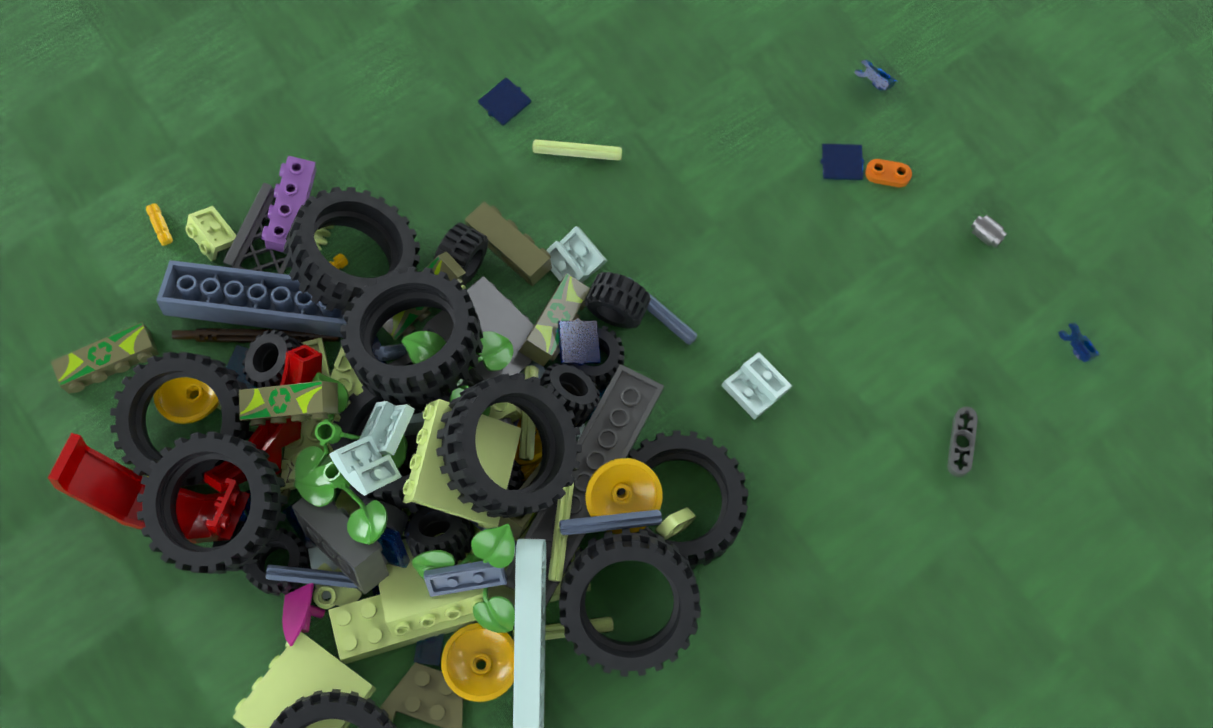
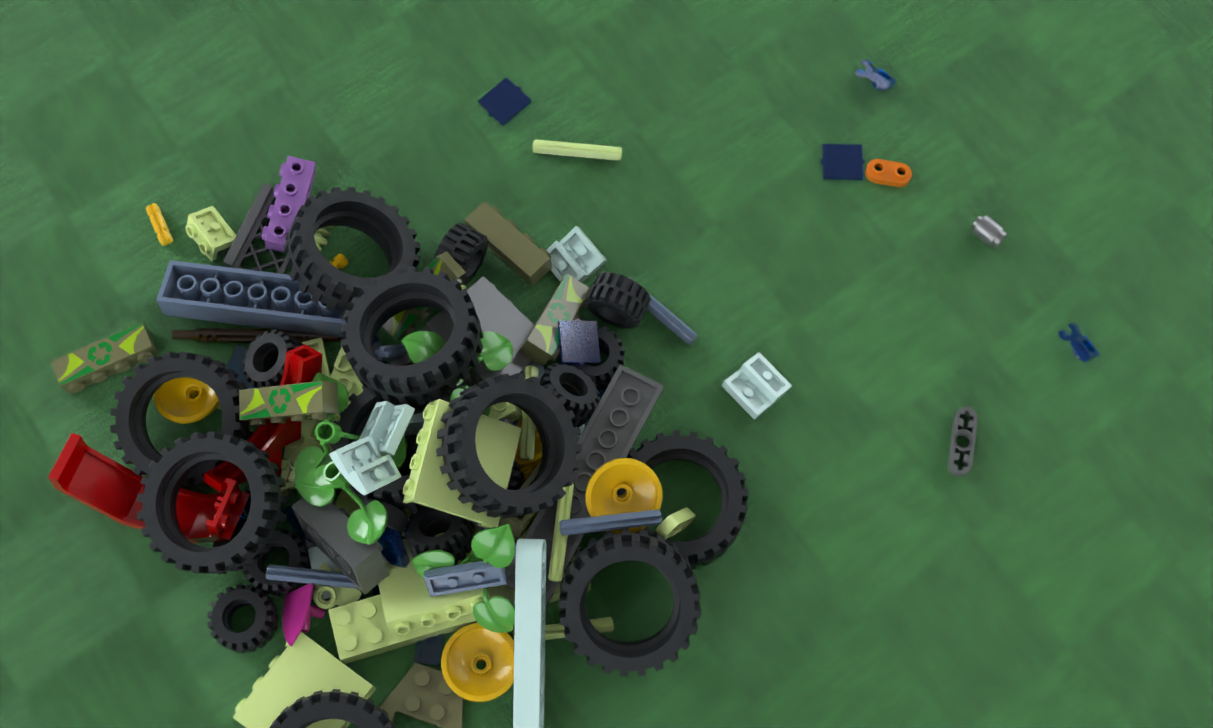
none -> black tyre [207,584,279,653]

